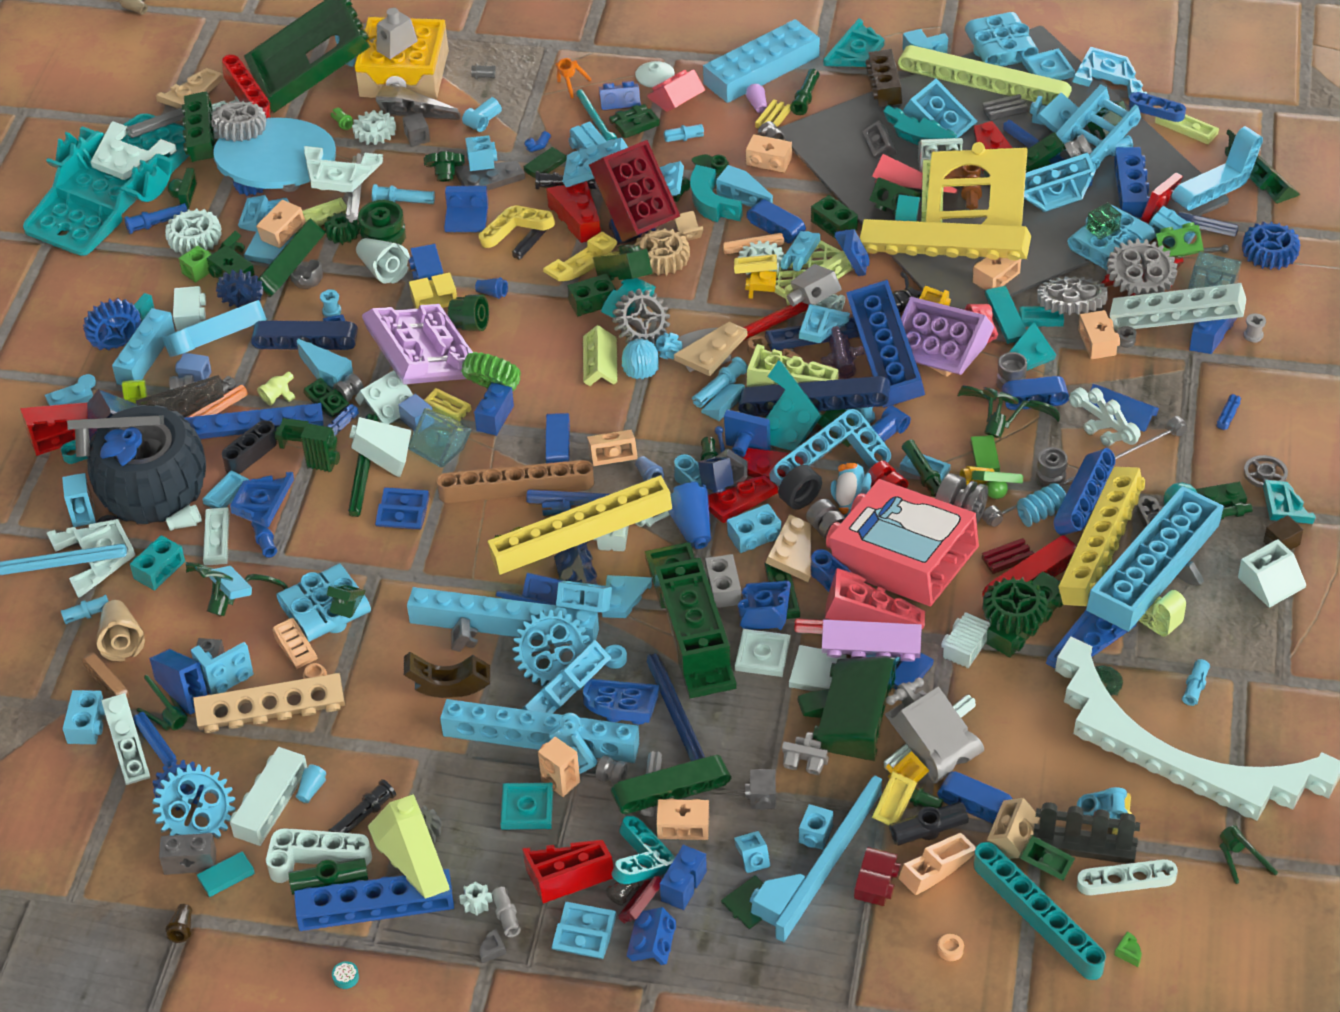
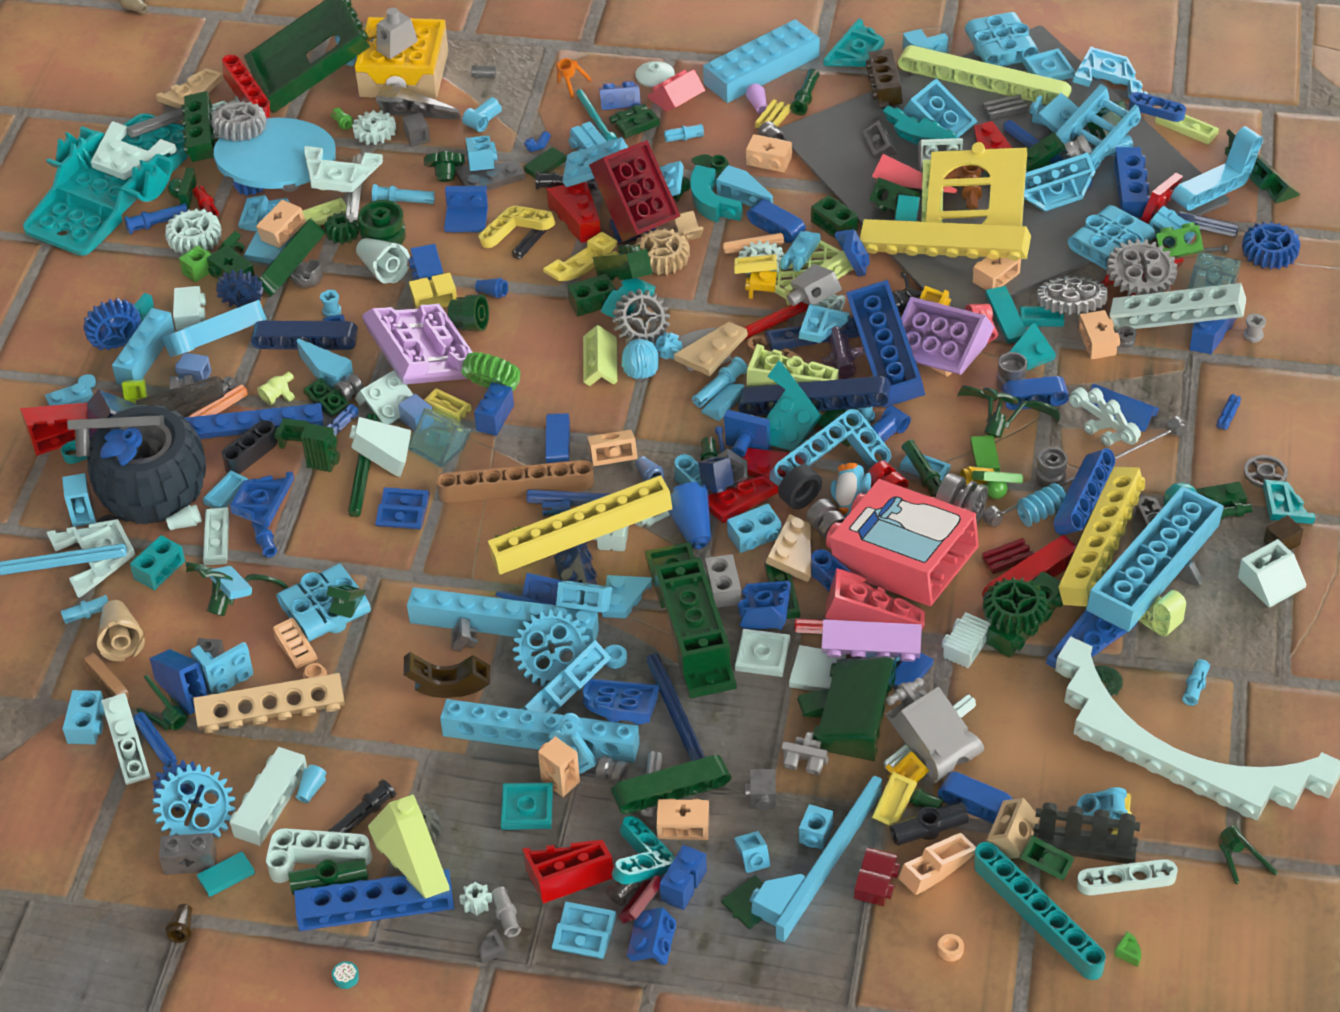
clear green brick [1086,203,1122,240] -> none
none -> red pin [192,185,219,217]

